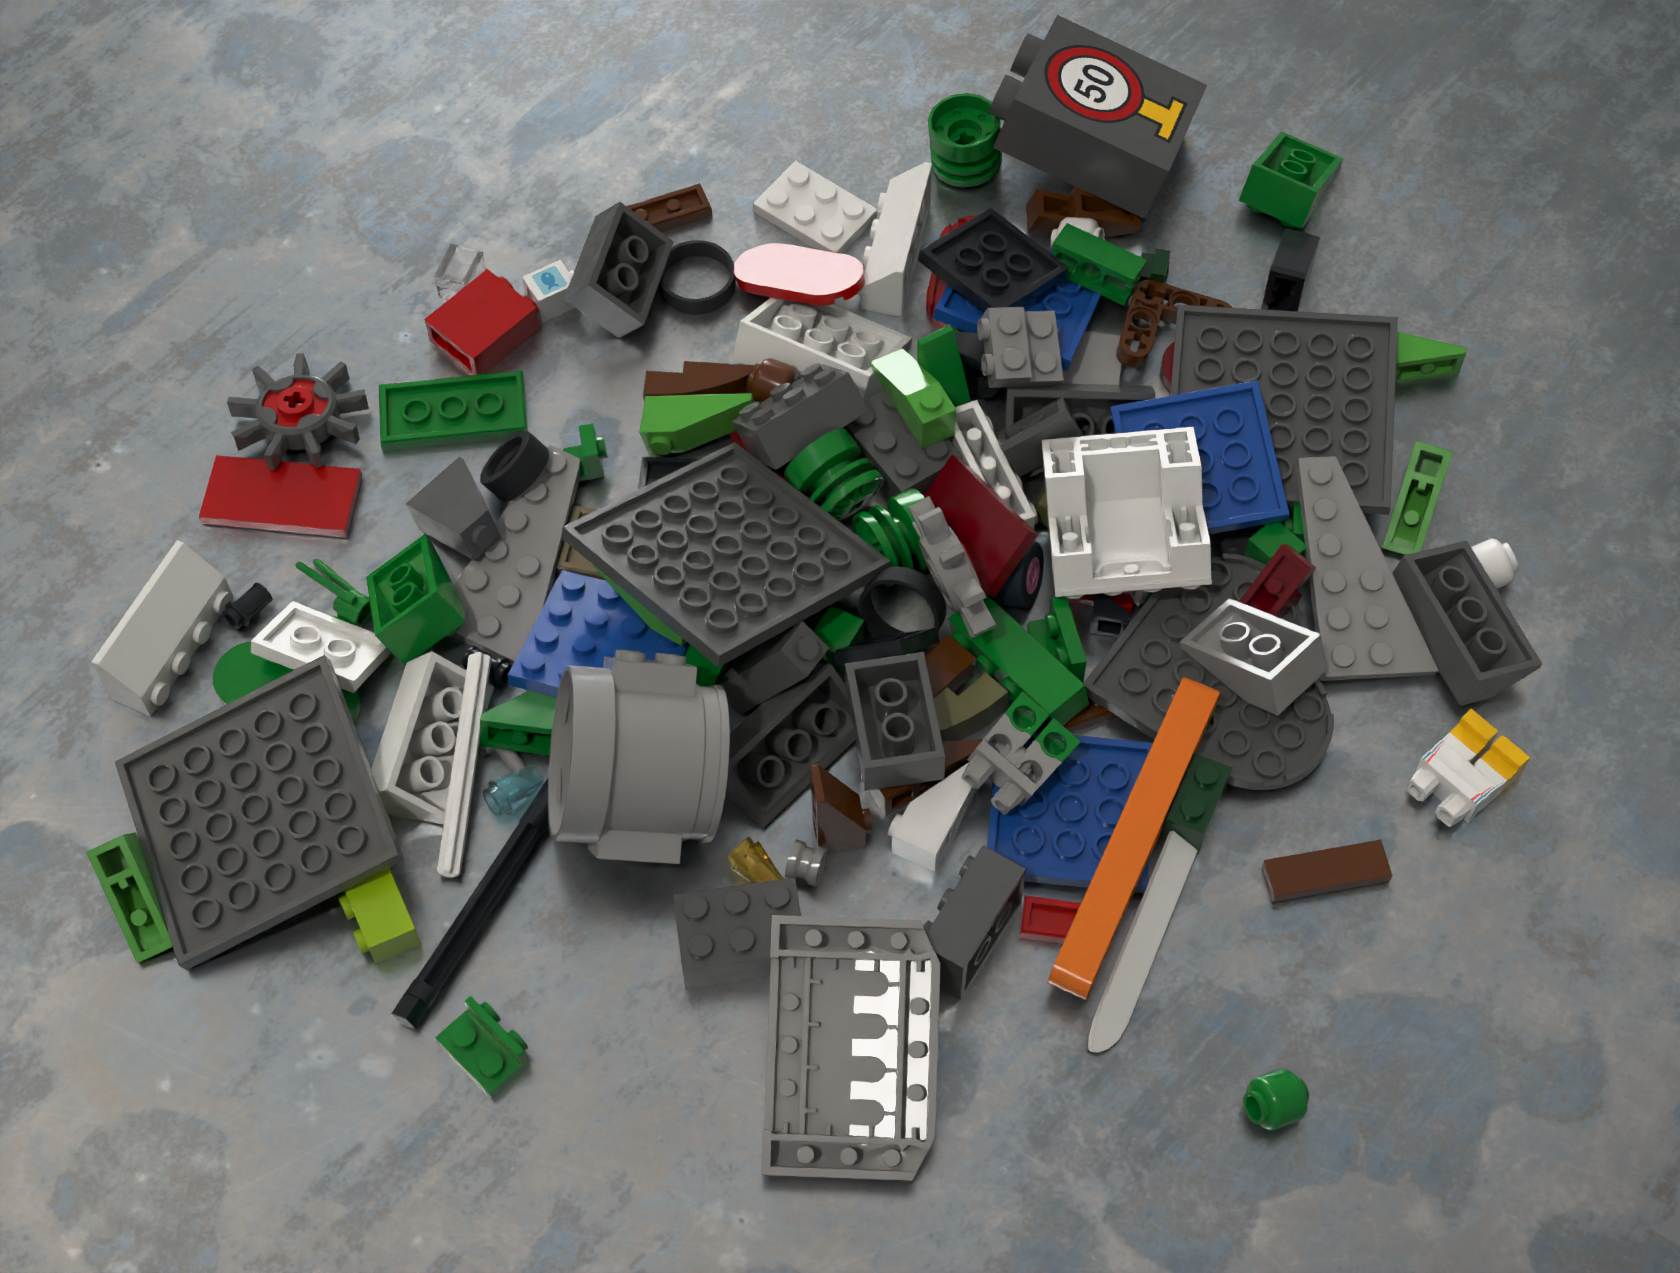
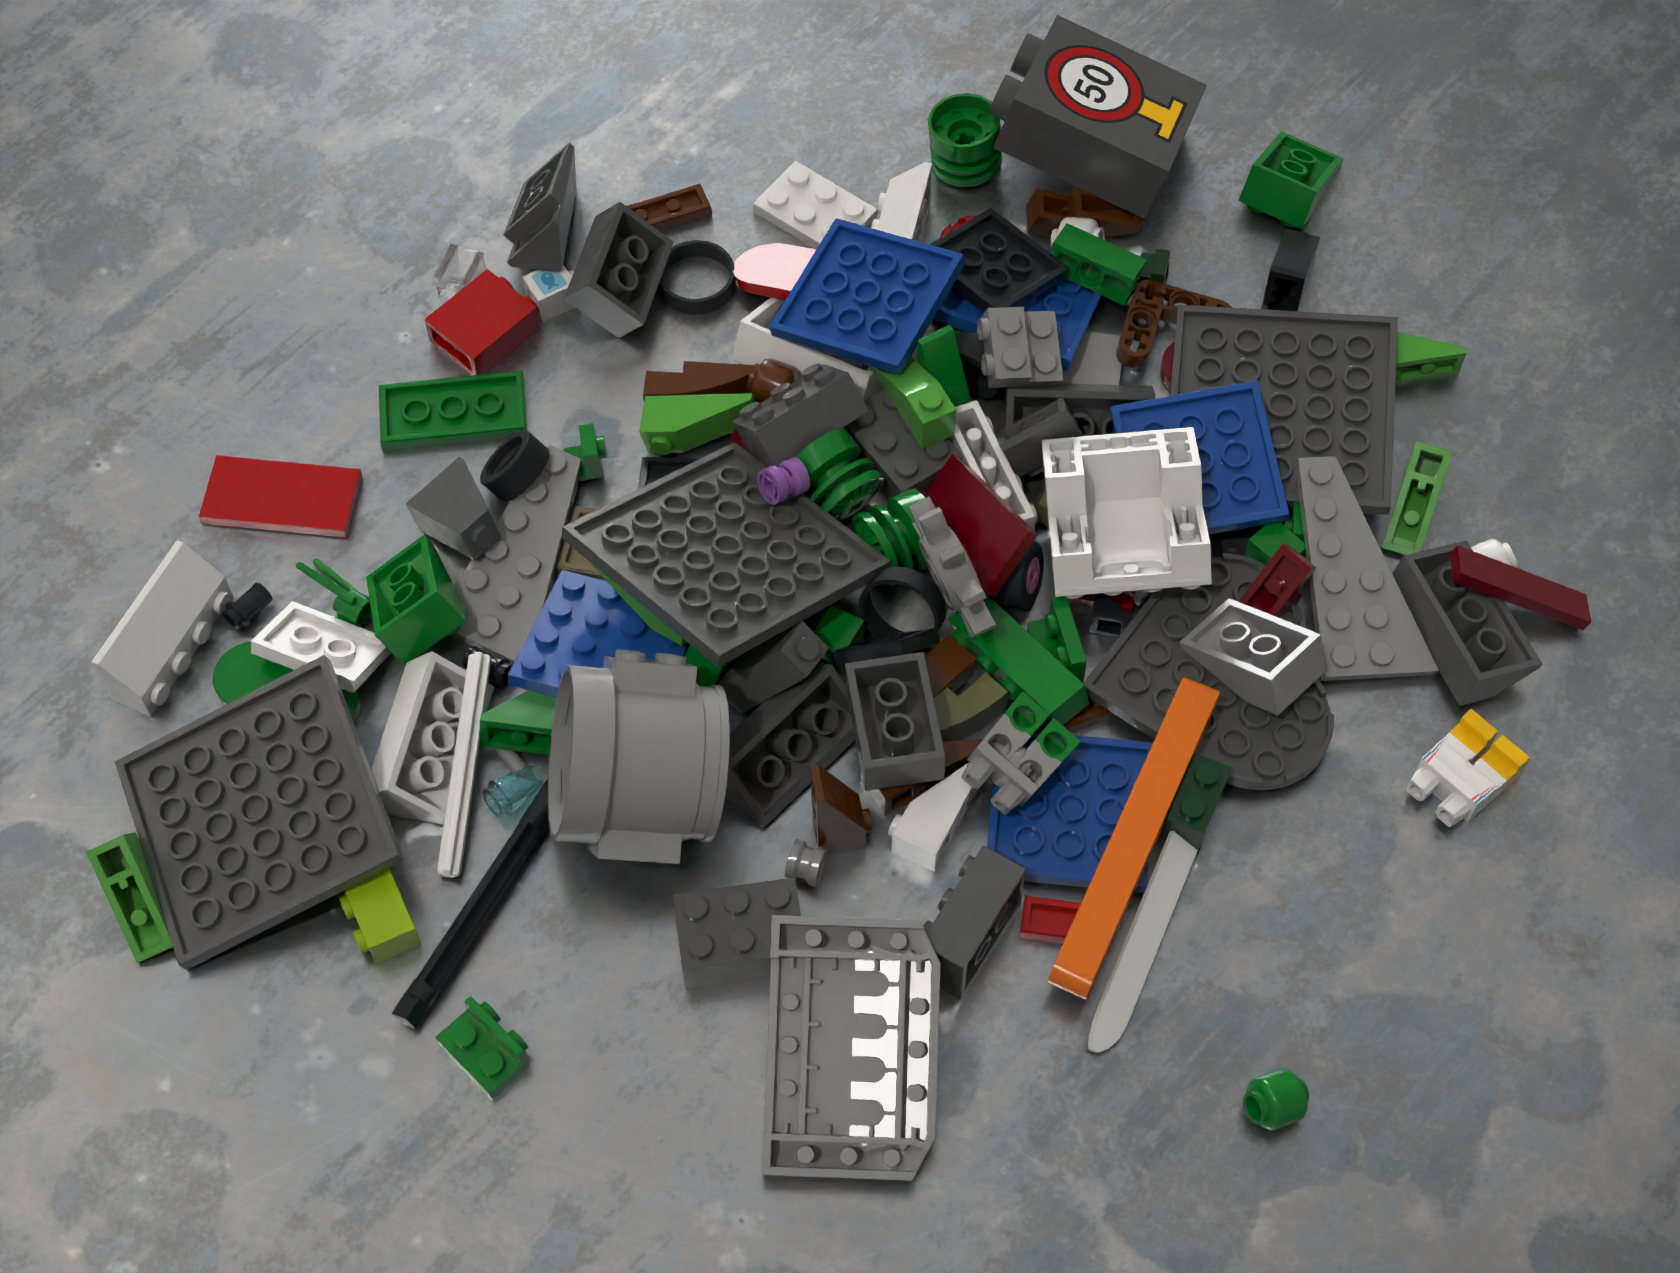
dark grey gear [227,353,369,471] -> none
clear yellow cone [727,837,785,883] -> none
reddish brown tile [1262,839,1393,902] -> none
none -> dark grey slope [503,142,577,271]
none -> medium lavender wheel [757,457,810,505]
none -> blue plate [769,218,966,375]
none -> dark red tile [1450,545,1591,630]

